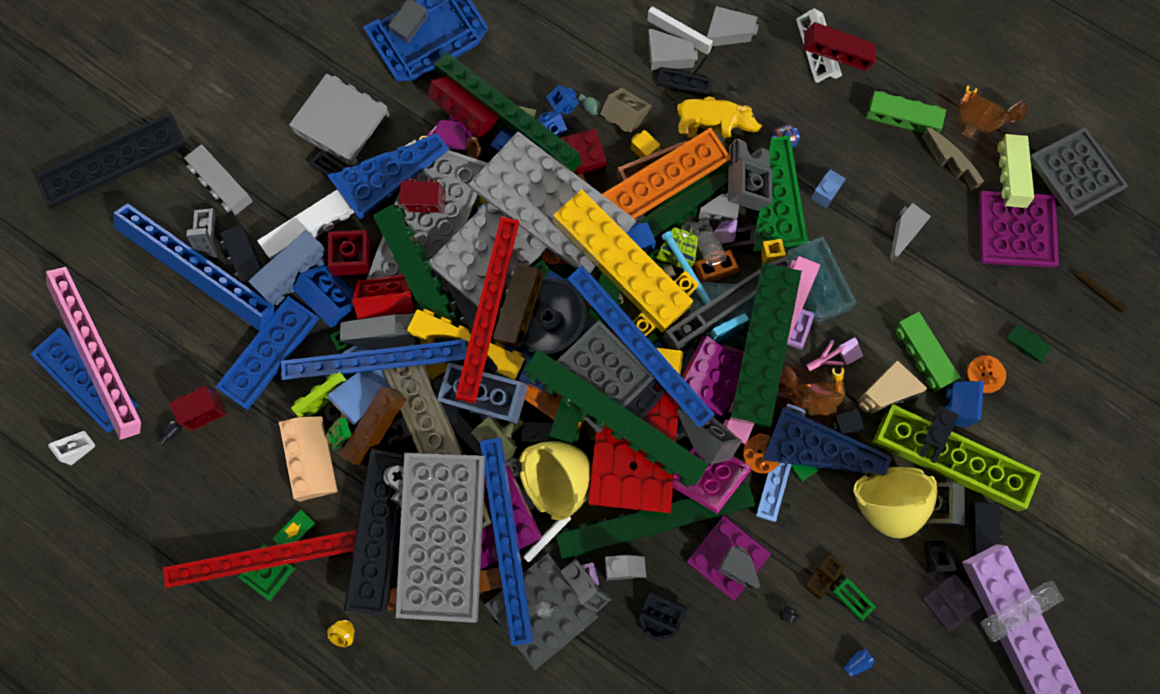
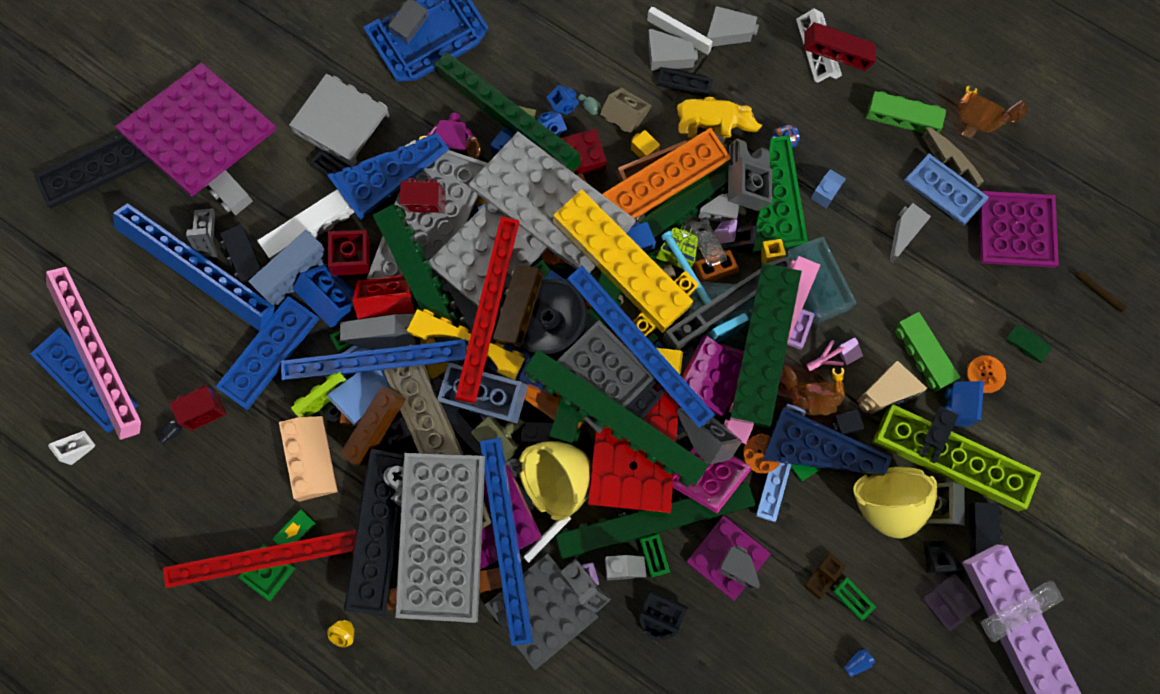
green plate [326,417,351,450] -> none
dark red brick [427,76,498,137] -> none
clear plate [534,602,554,618] -> none
black plate [779,607,800,623] -> none
yellowish green brick [998,134,1034,208] -> none
dark grey plate [1030,128,1128,218] -> none
none -> magenta plate [115,63,276,197]
none -> green tile [639,533,670,578]
none -> medium blue tile [904,154,989,226]

